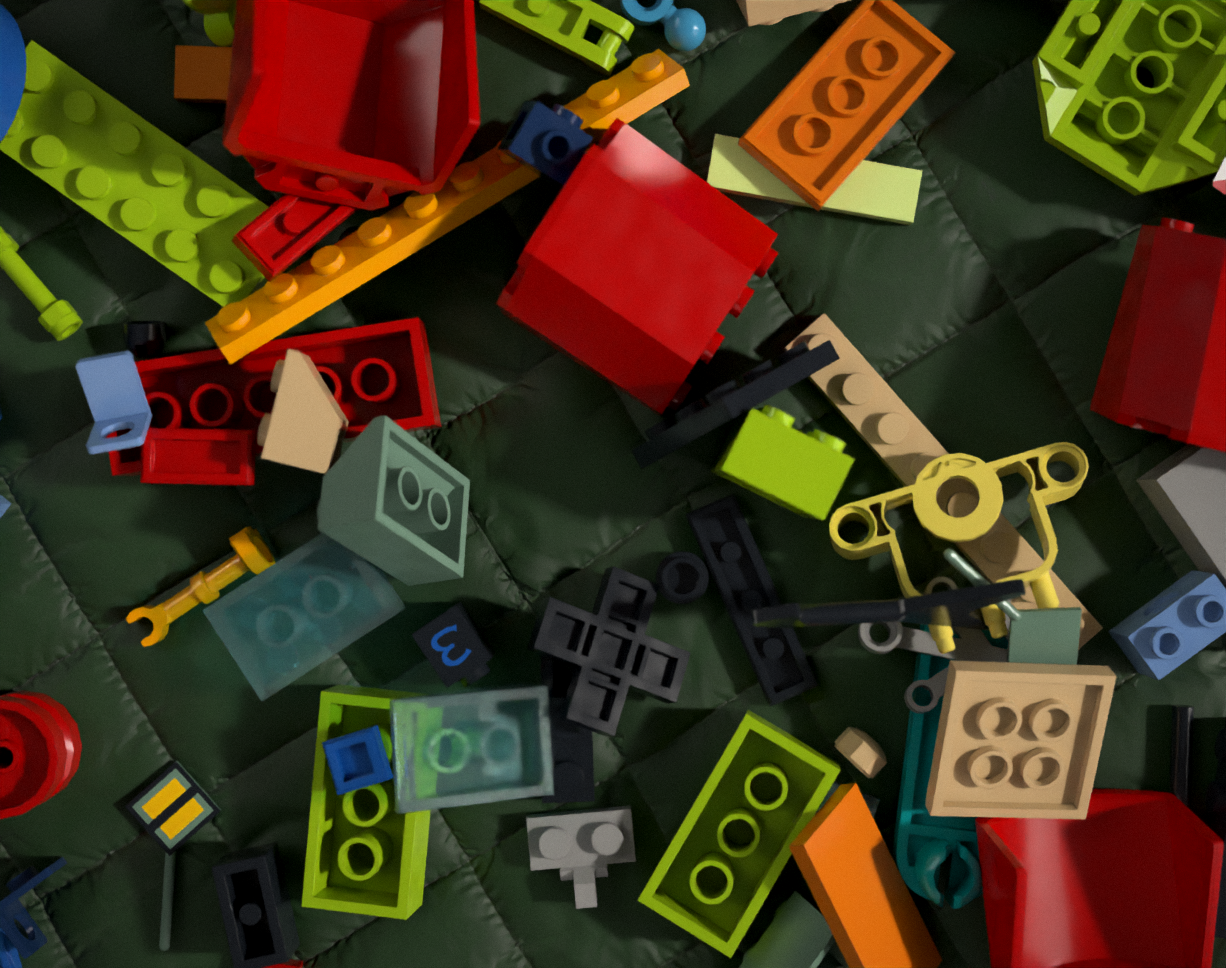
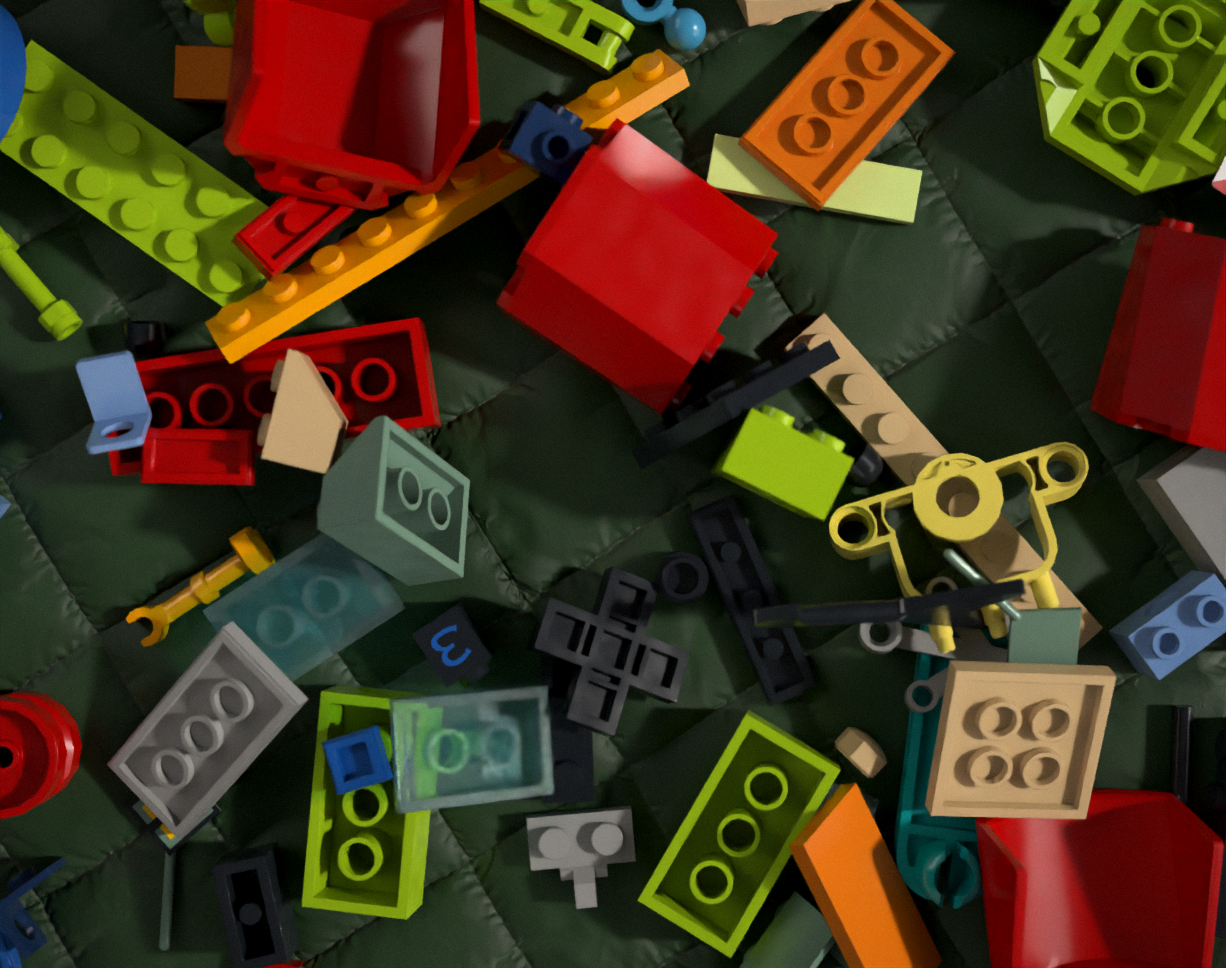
none -> light grey tile [107,621,308,840]
none -> black hinge [845,441,884,488]

